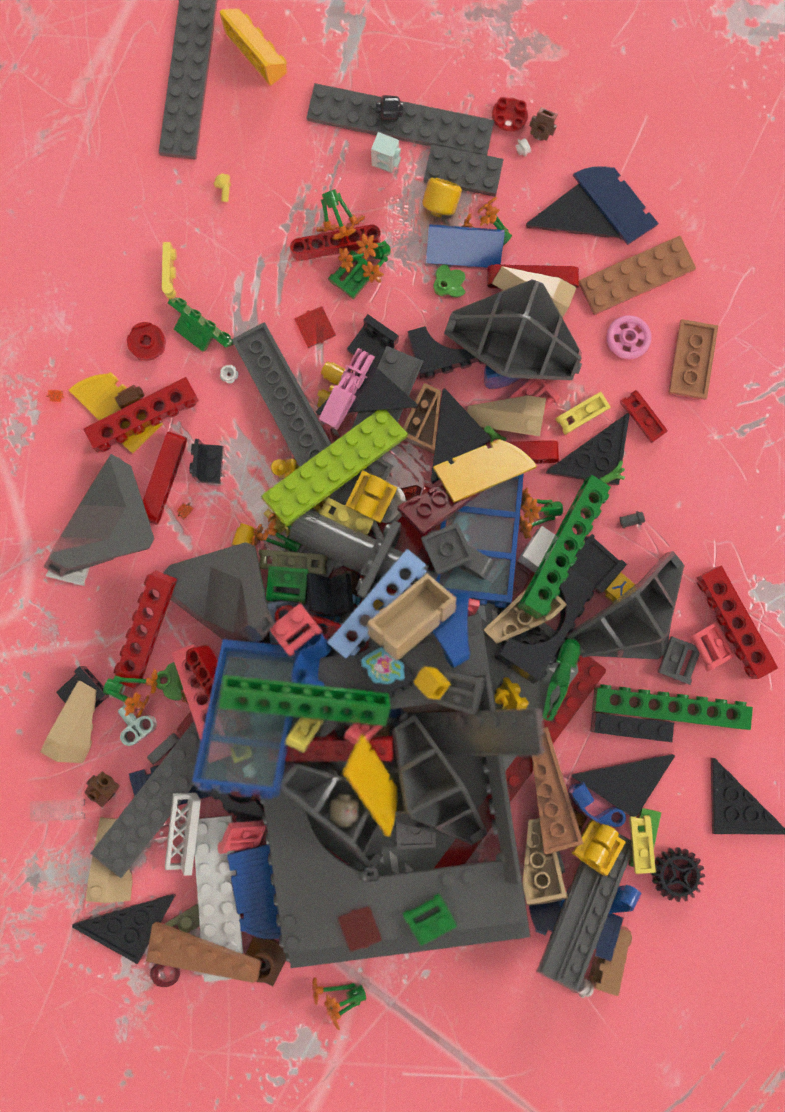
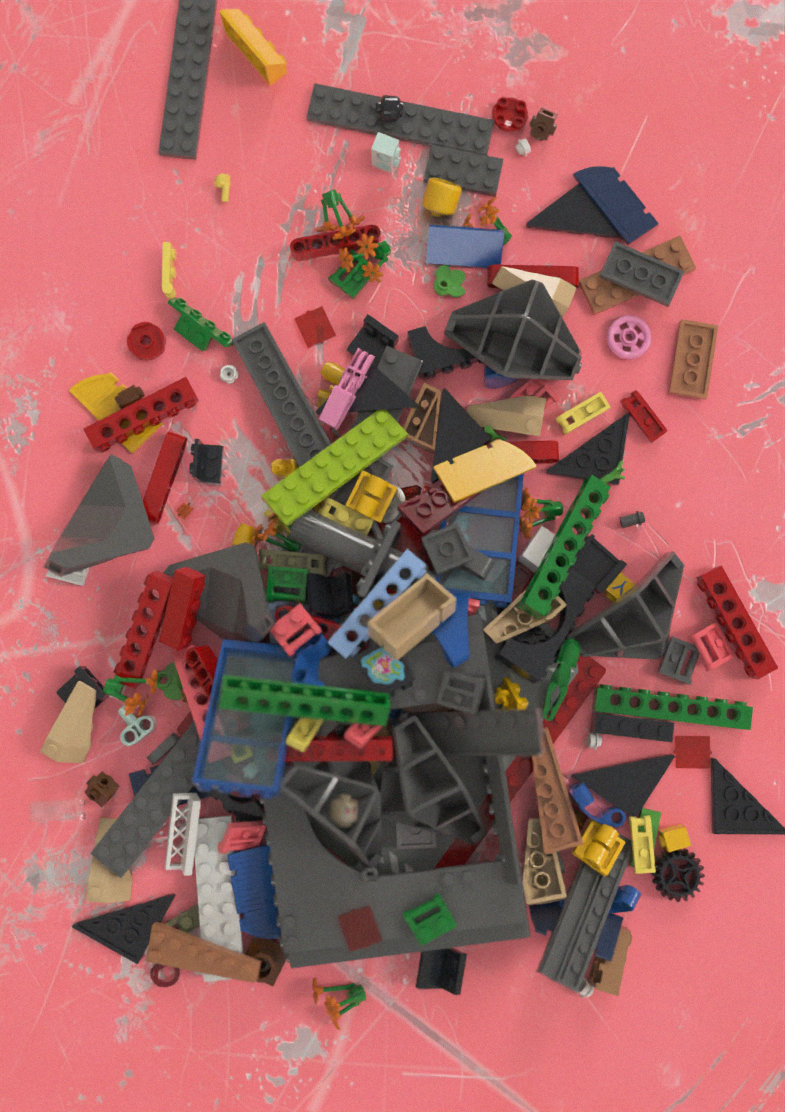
clear orange plate [46,390,65,402] -> none
yellow piece [343,734,397,836] -> none
yellow brick [413,666,451,700] -> none
none -> red brick [159,567,206,651]
none -> black bracket [415,948,467,995]
none -> white plate [587,732,602,750]
none -> dark grey plate [599,241,685,307]
none -> yellow brick [658,824,691,852]
none -> clear red piece [673,736,712,769]

